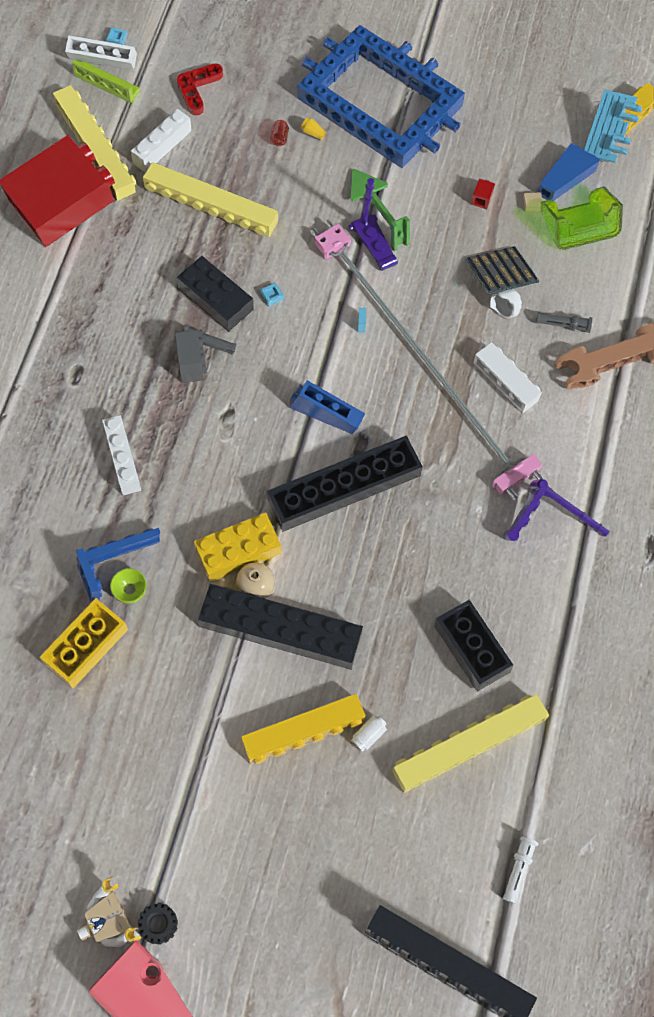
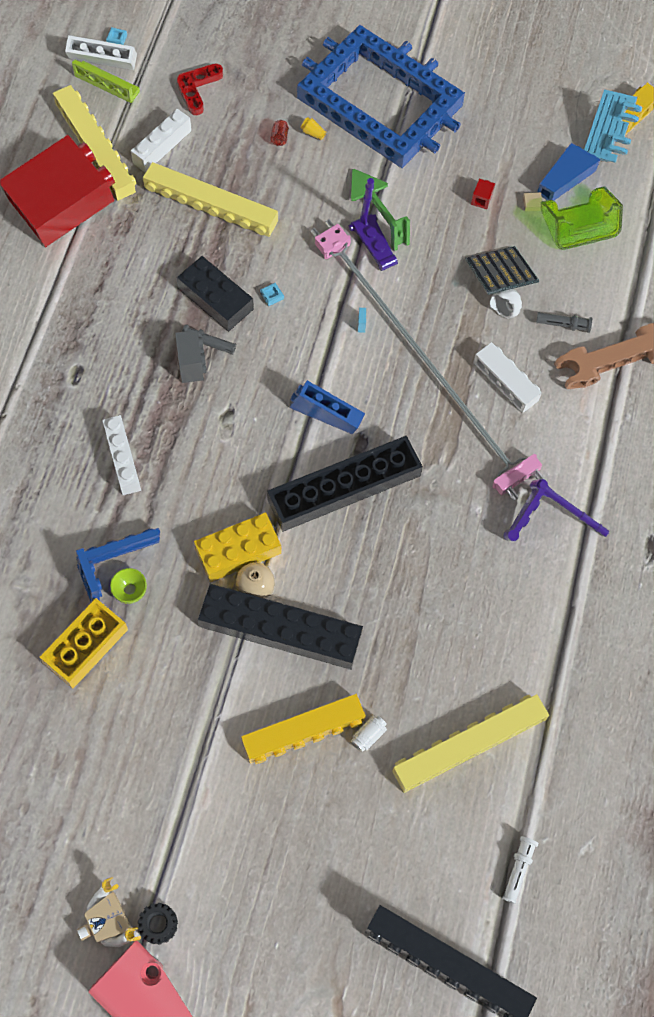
black brick [434,599,513,692] -> none

